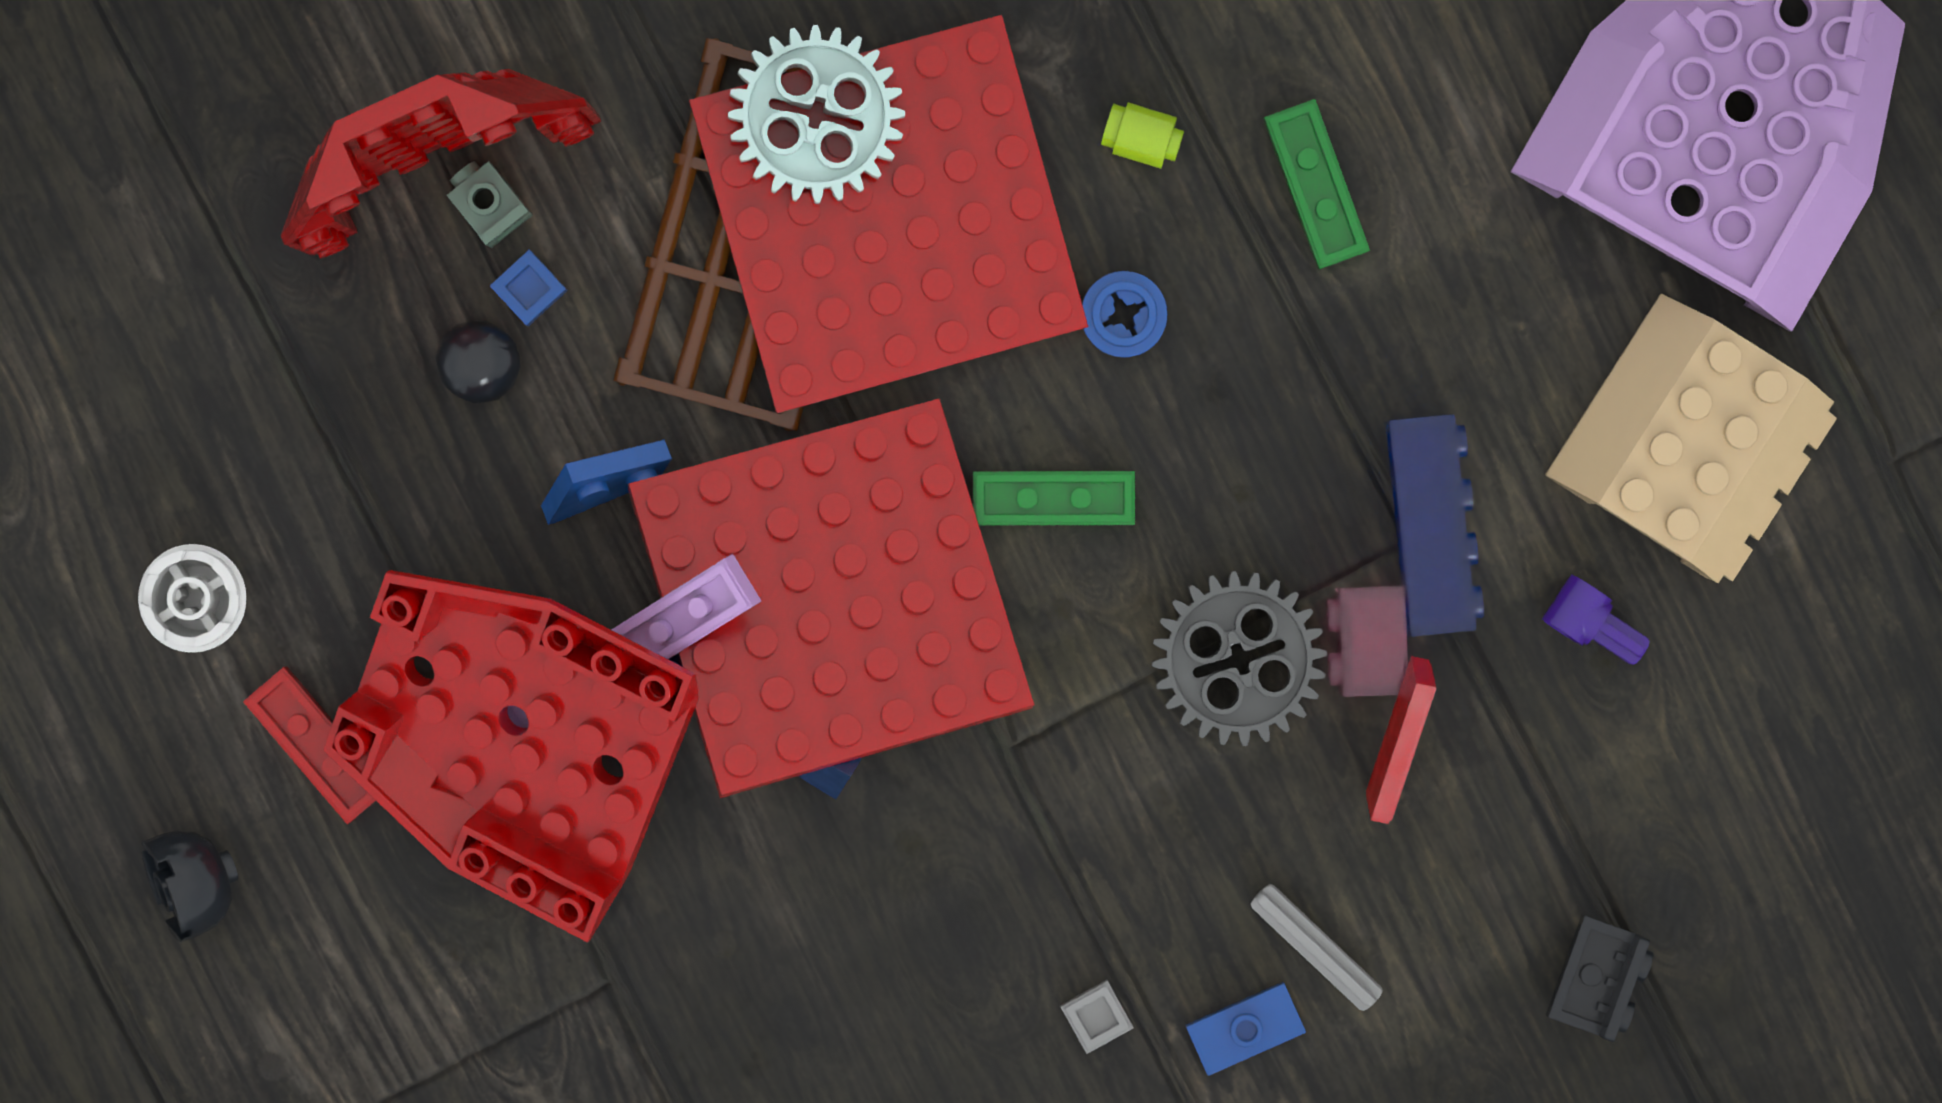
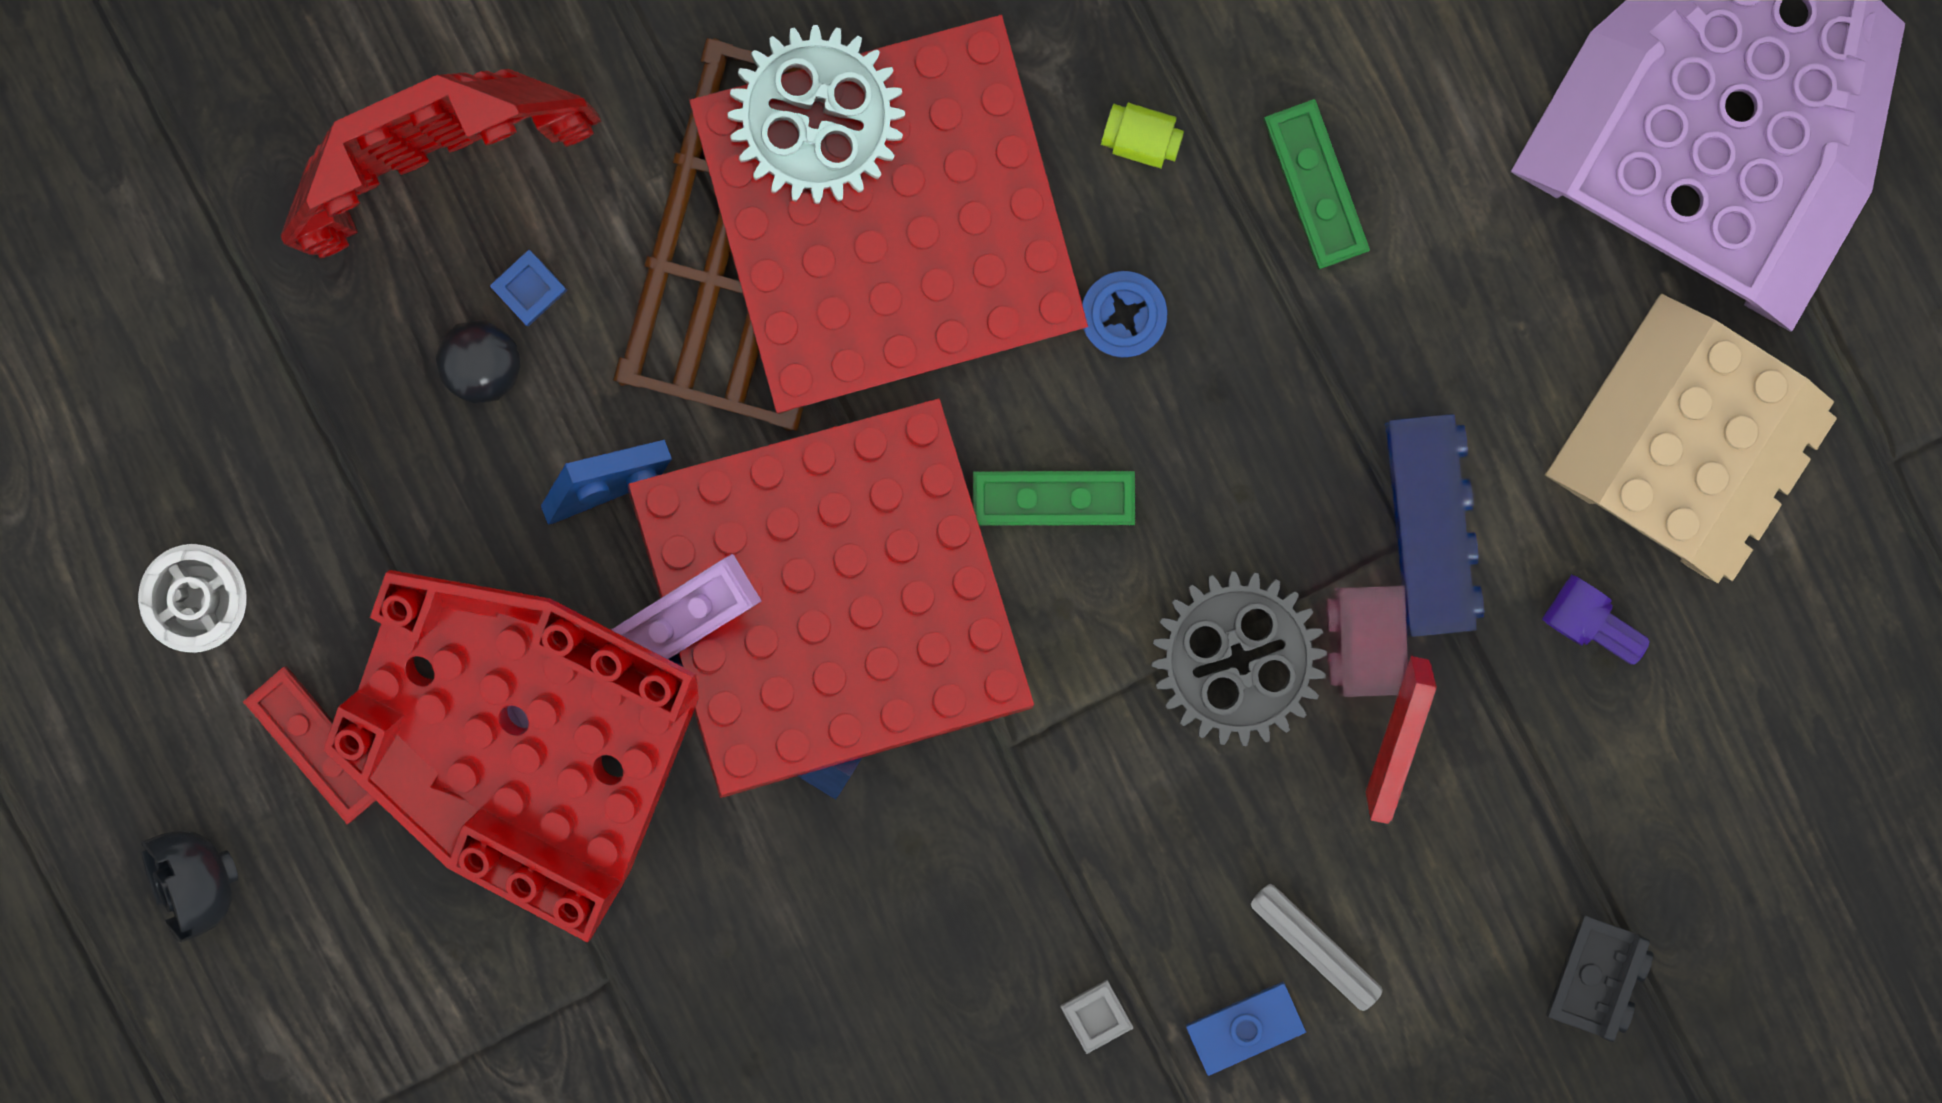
sand green brick [447,161,533,248] -> none

